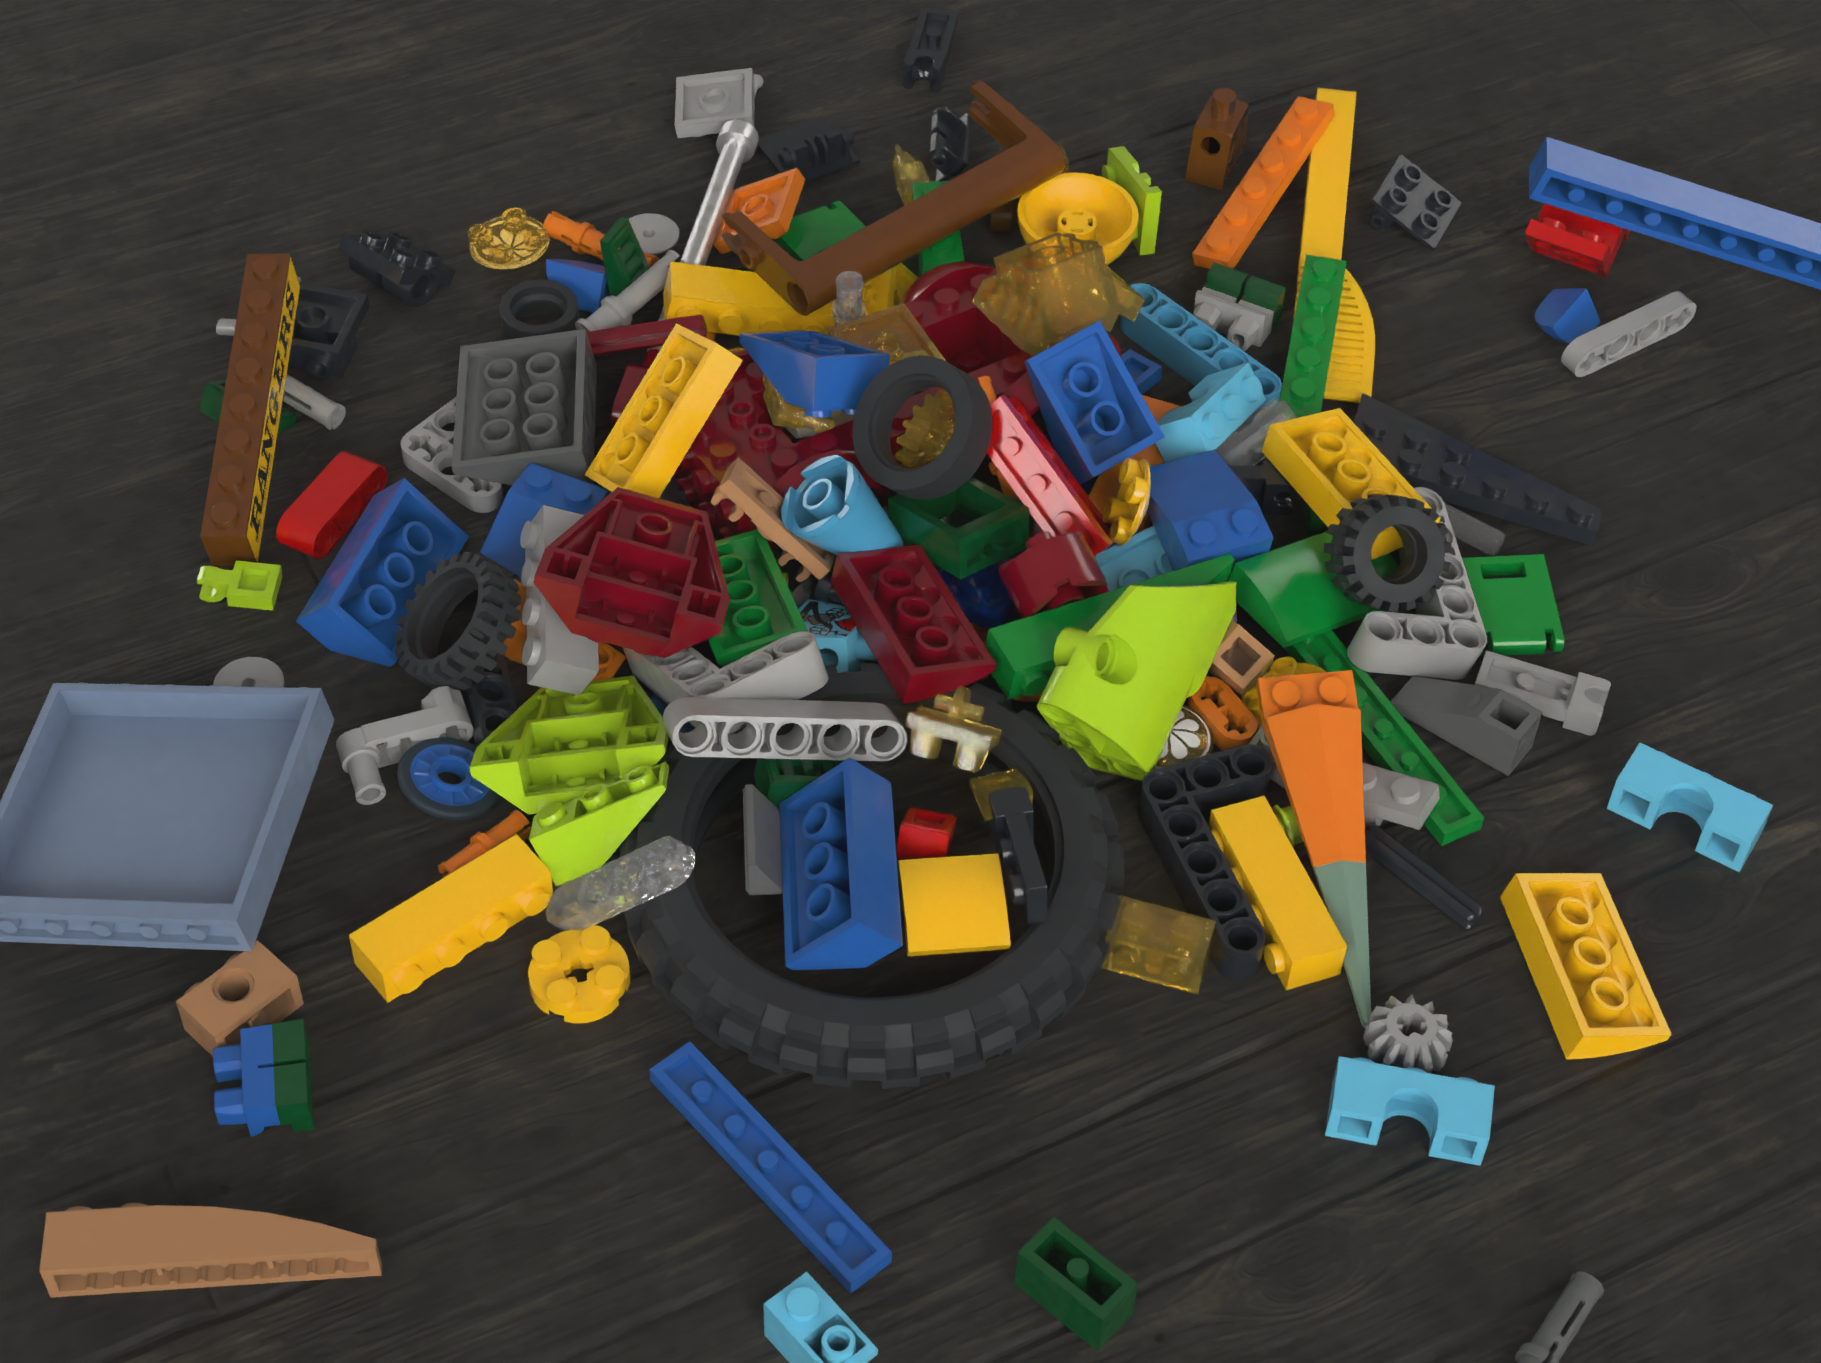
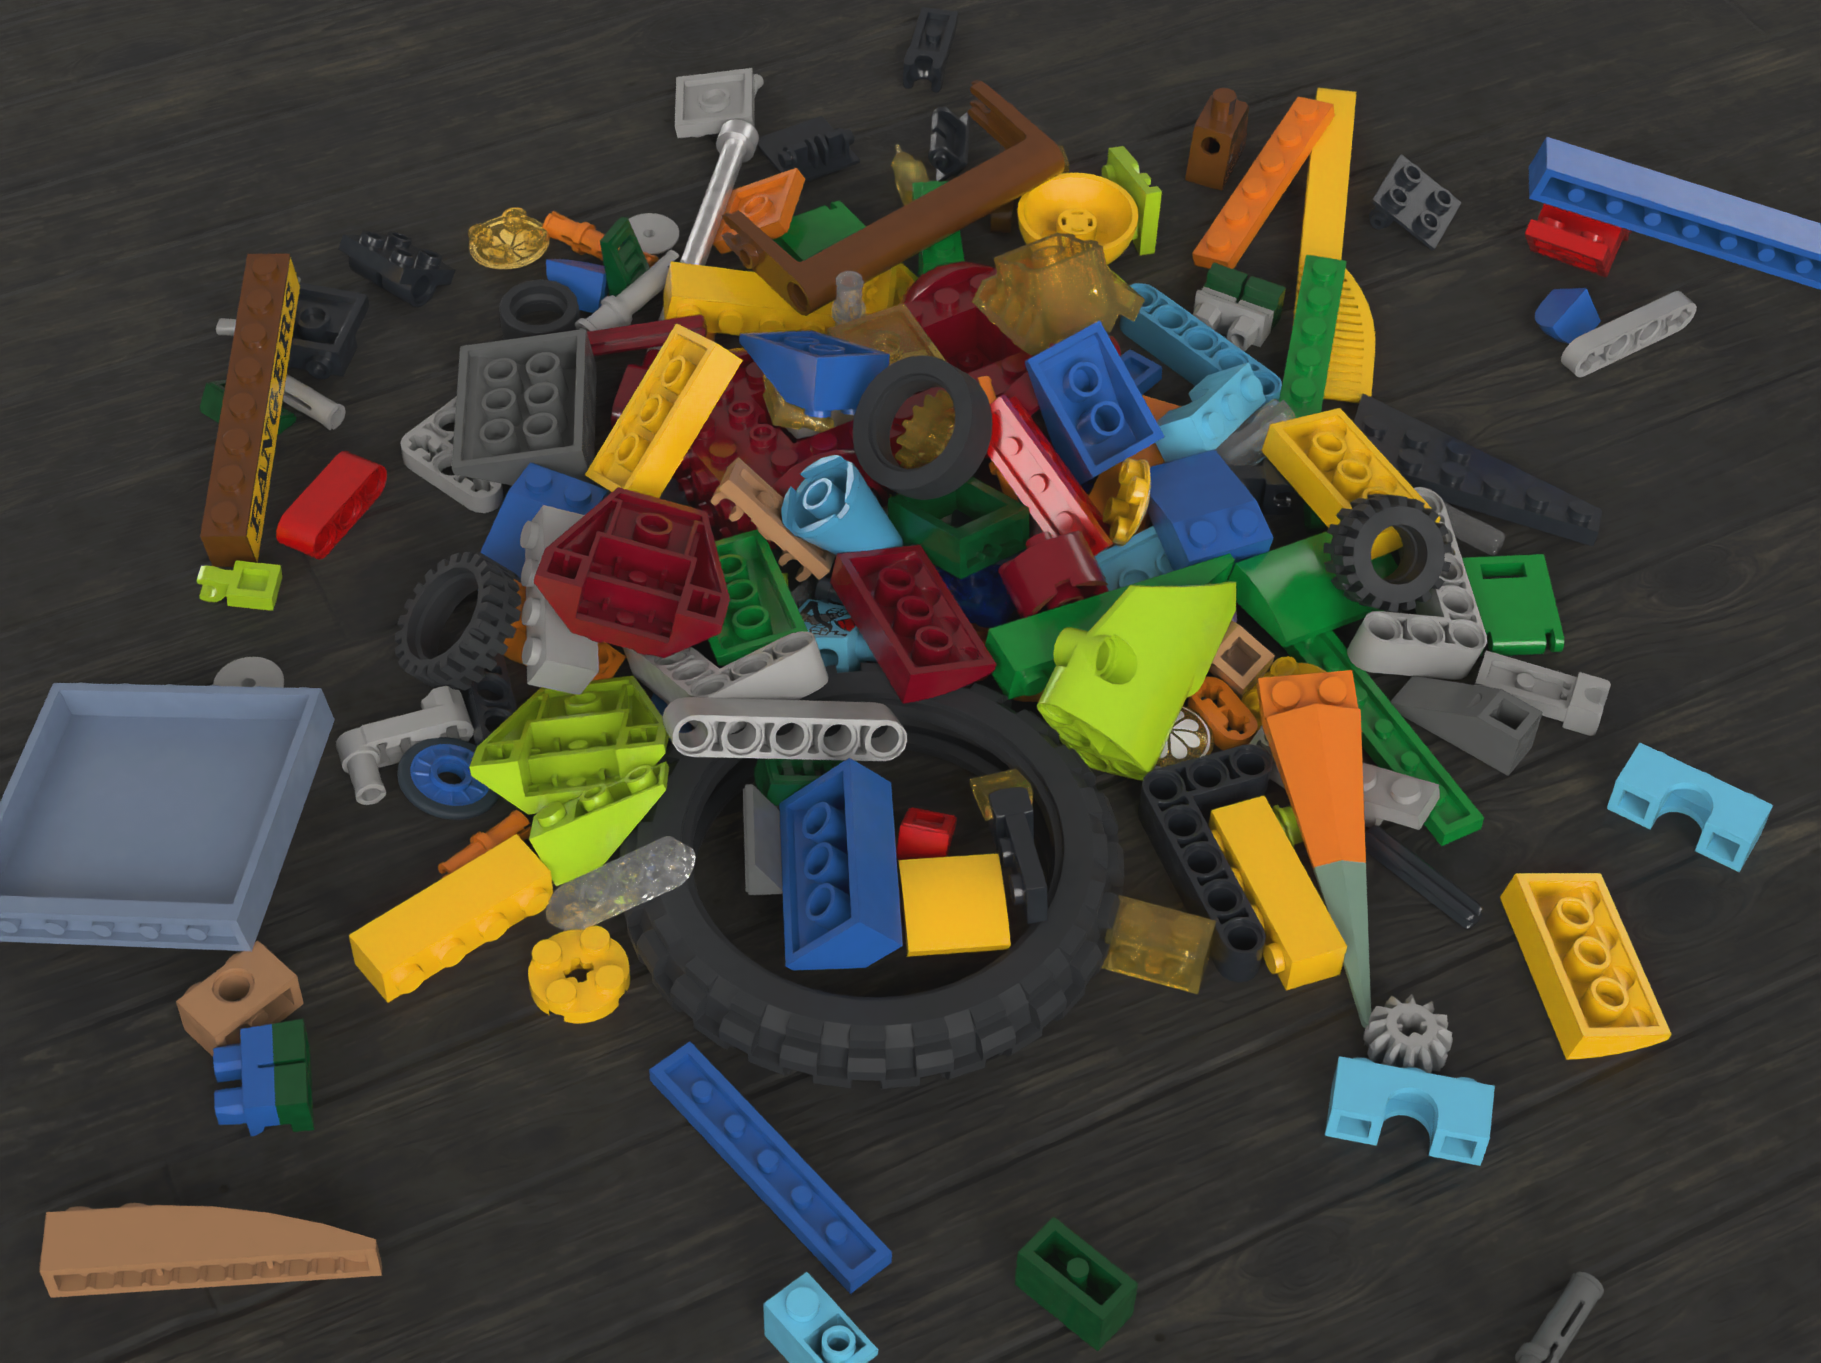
blue slope [296,478,469,667] -> none
clear yellow hips [905,686,1002,772] -> none

